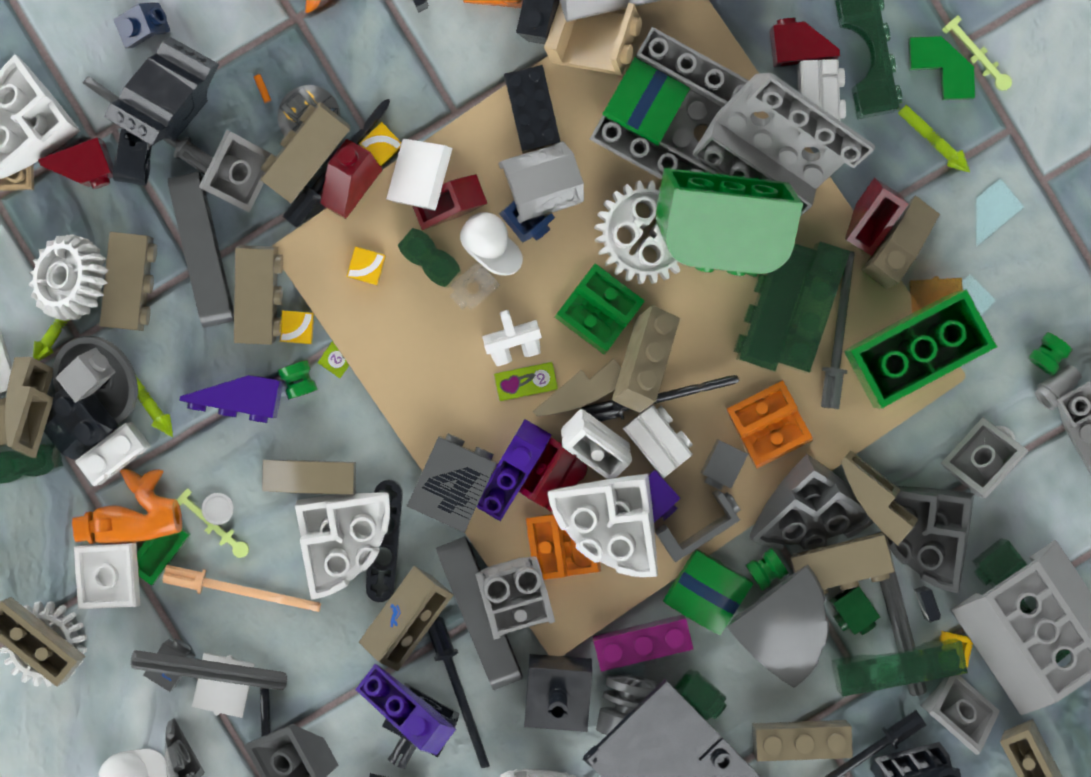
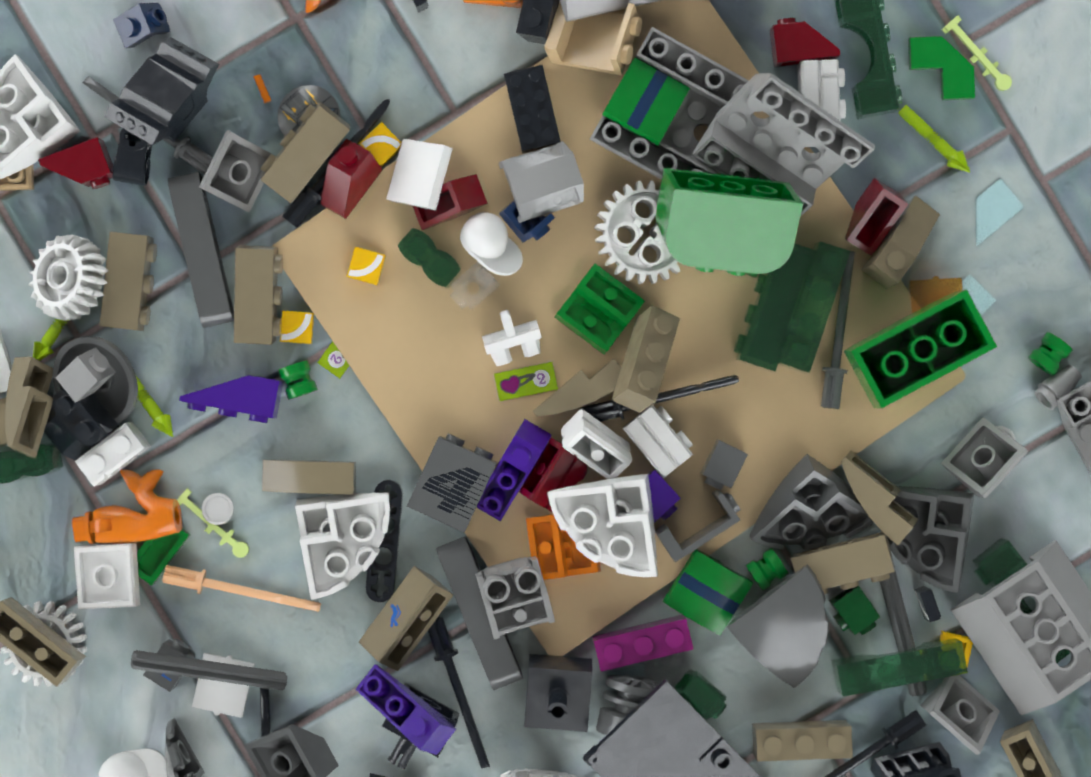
orange slope [727,380,813,469] -> none

